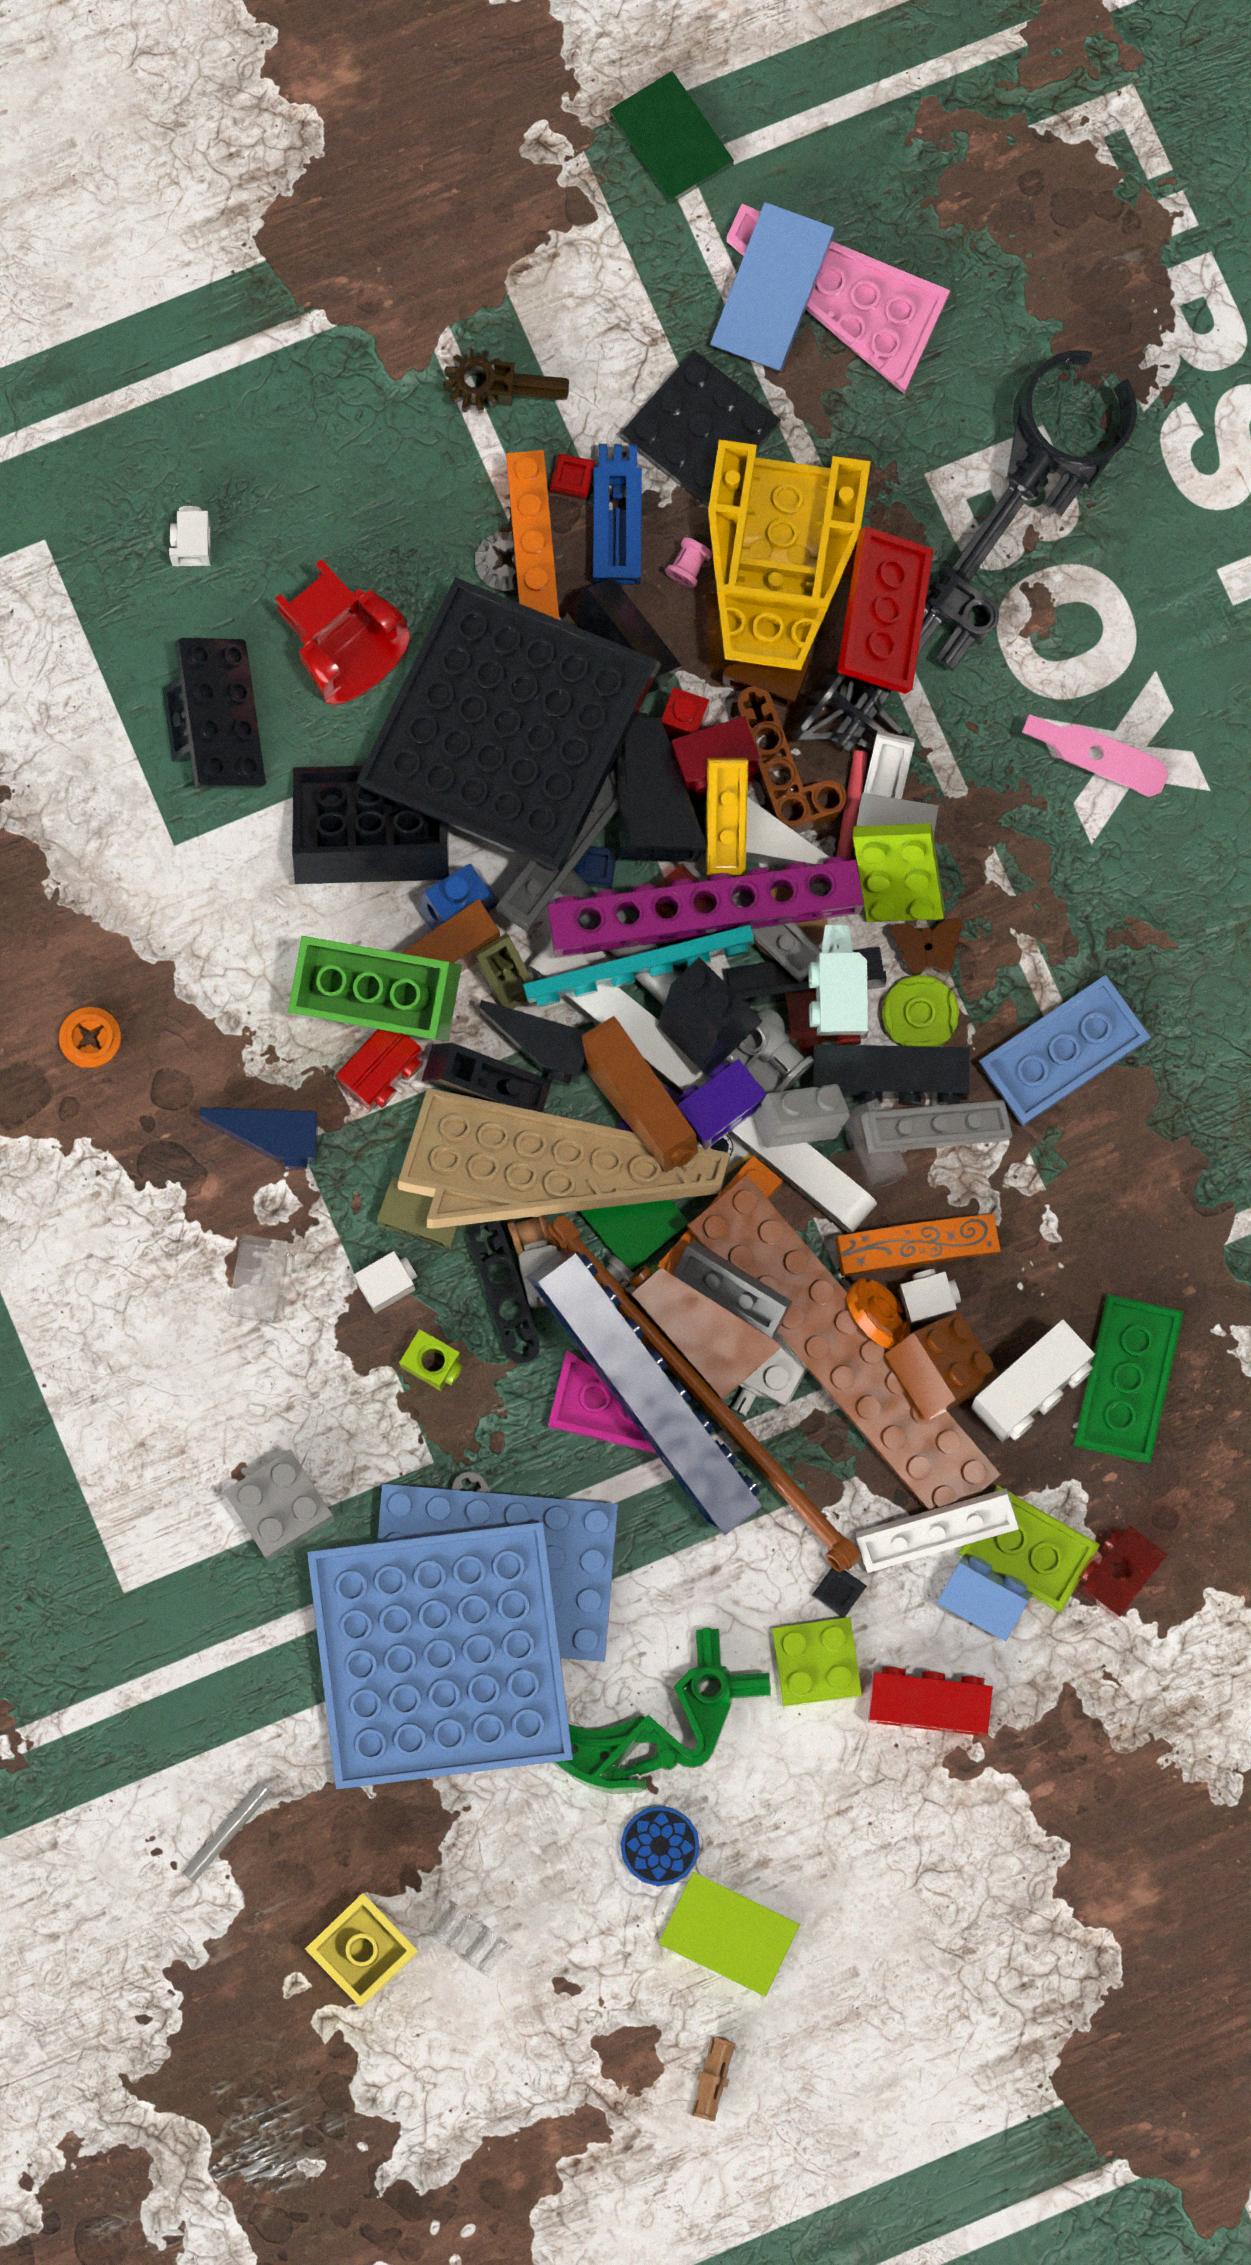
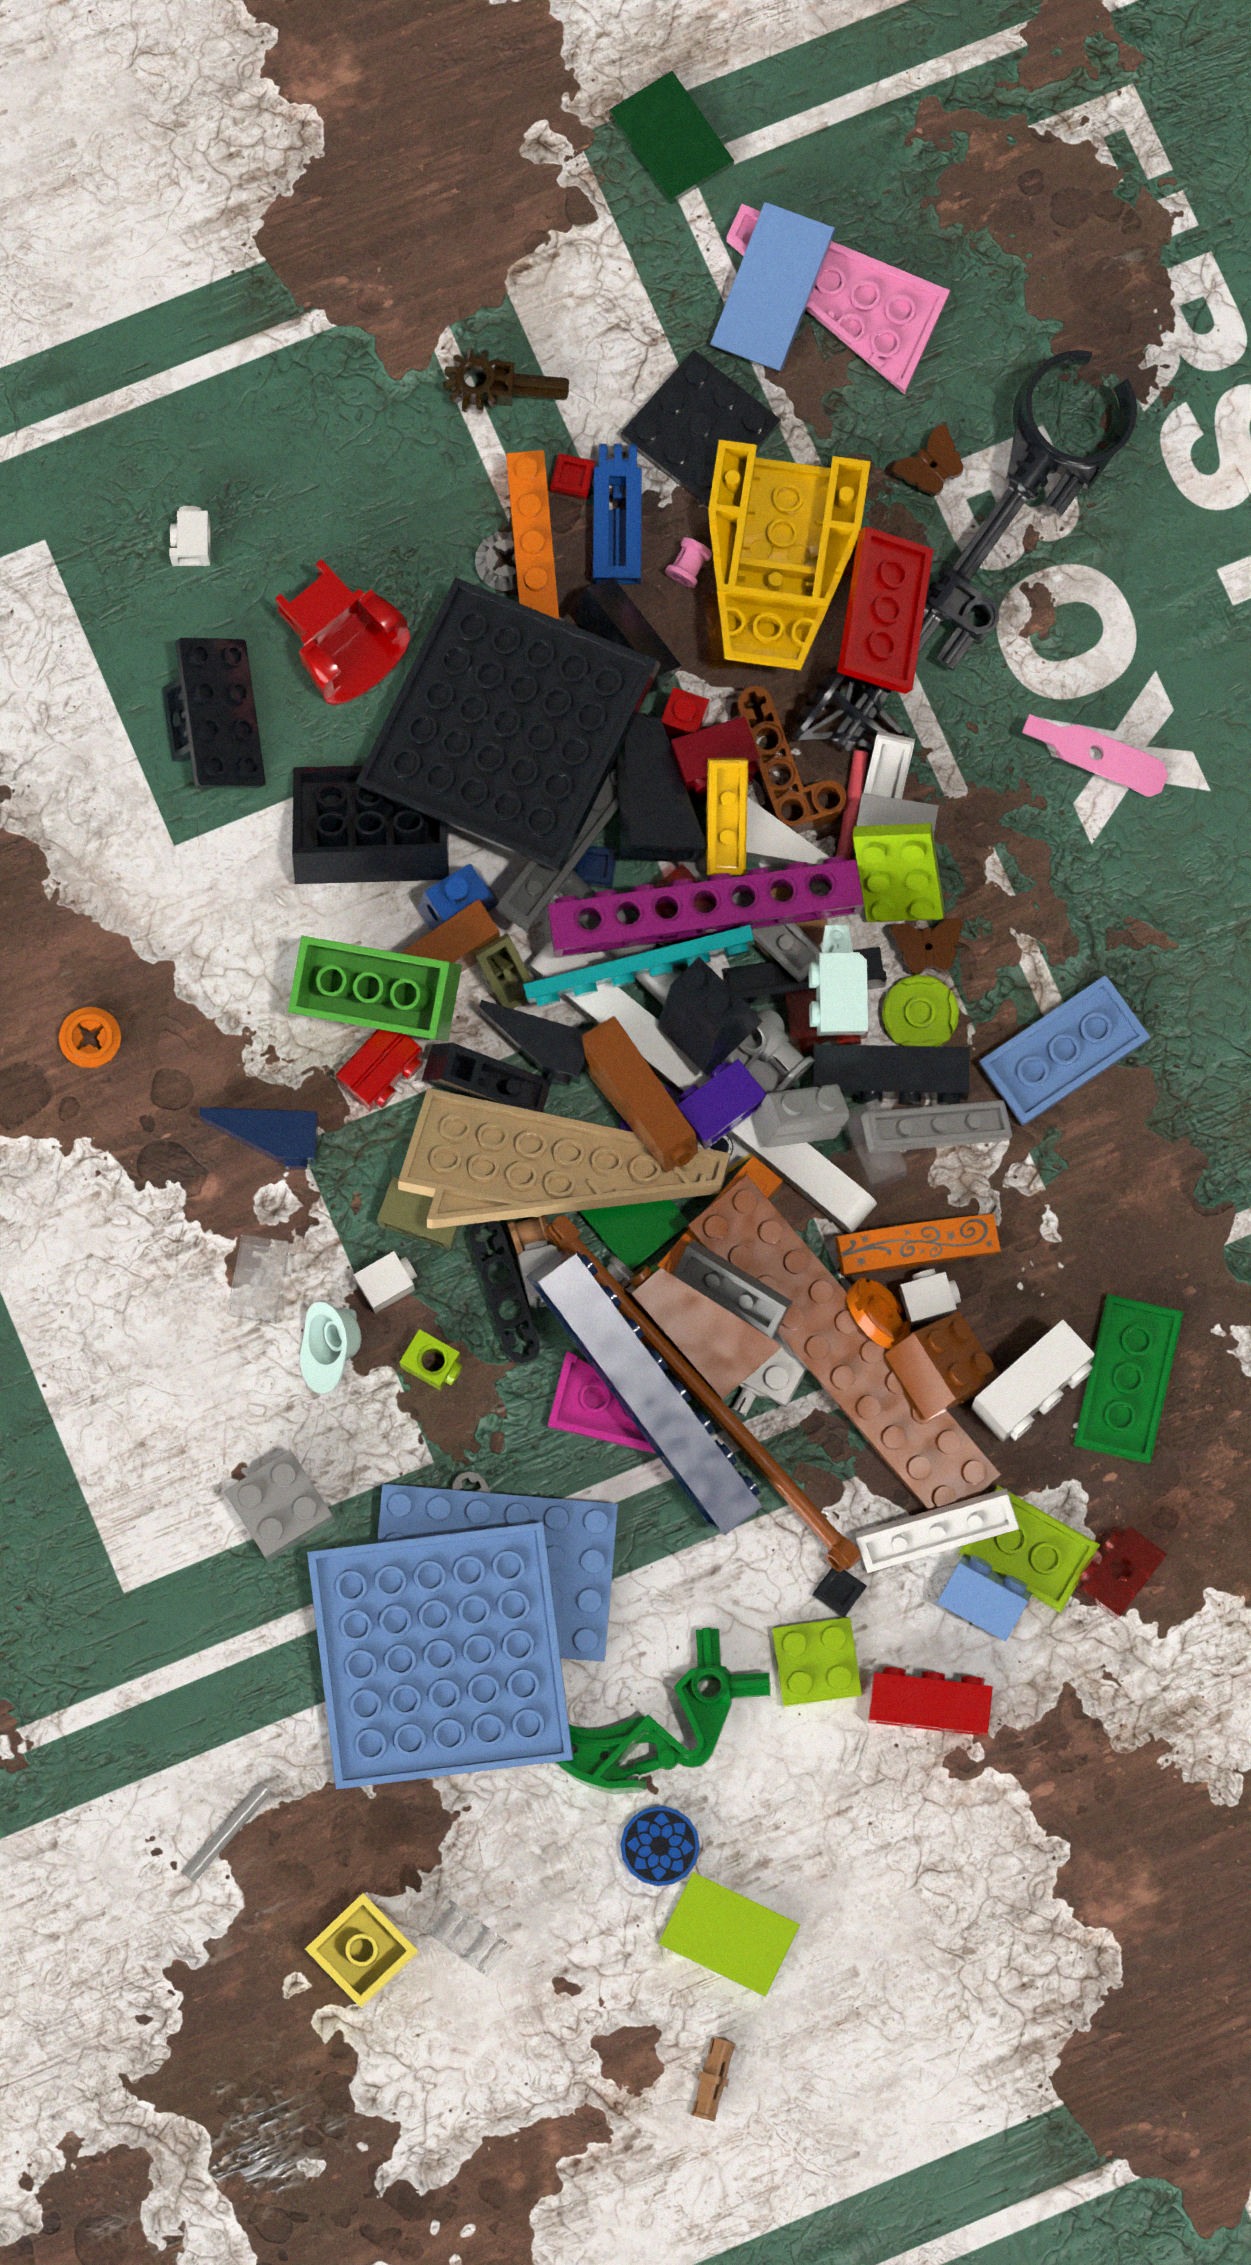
reddish brown slope [722,658,811,711] -> none
none -> light aqua piece [300,1301,362,1394]
none -> reddish brown animal [892,425,963,496]

